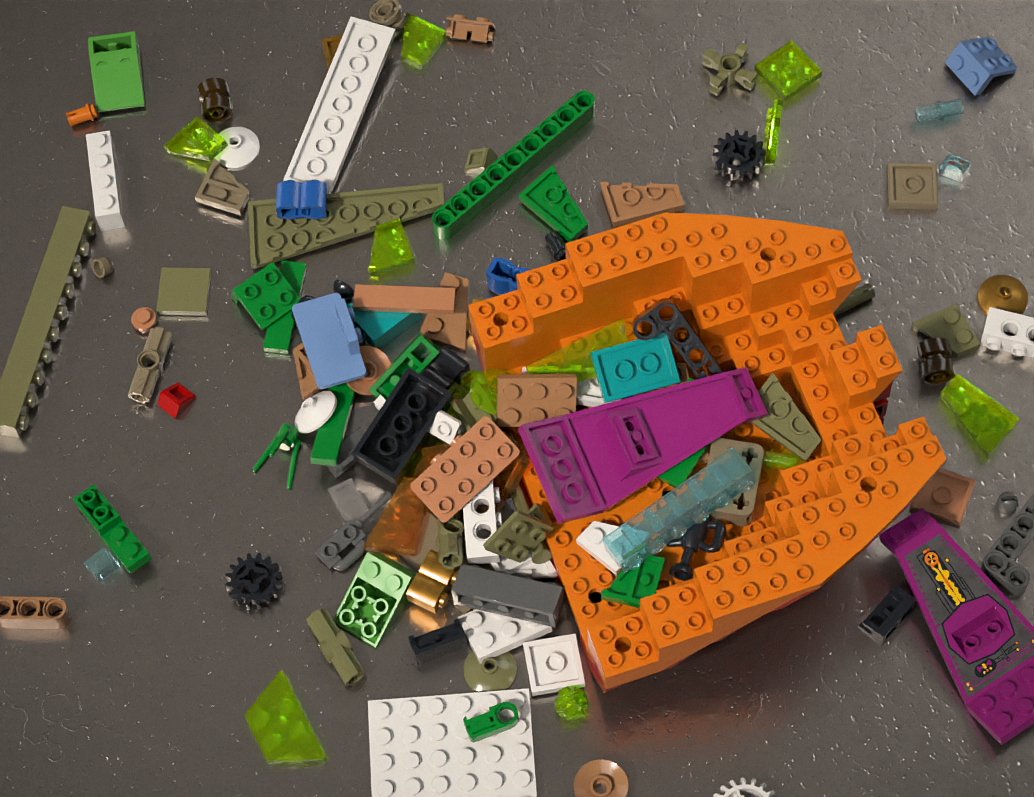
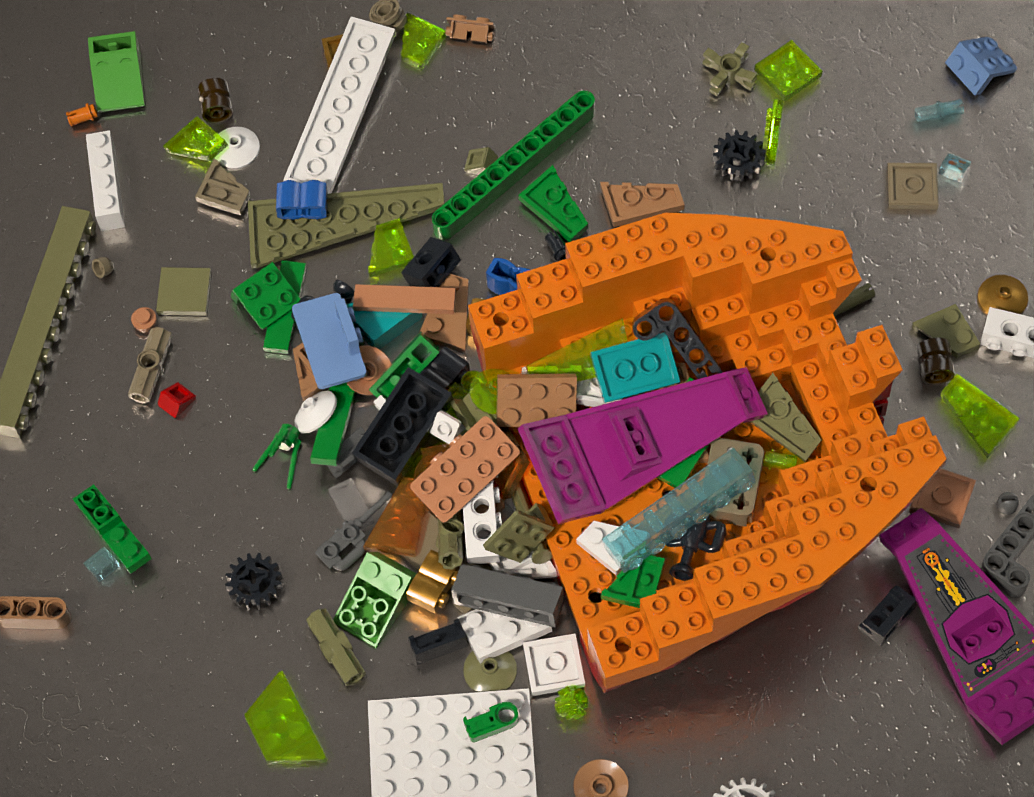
none -> black brick [401,237,461,287]

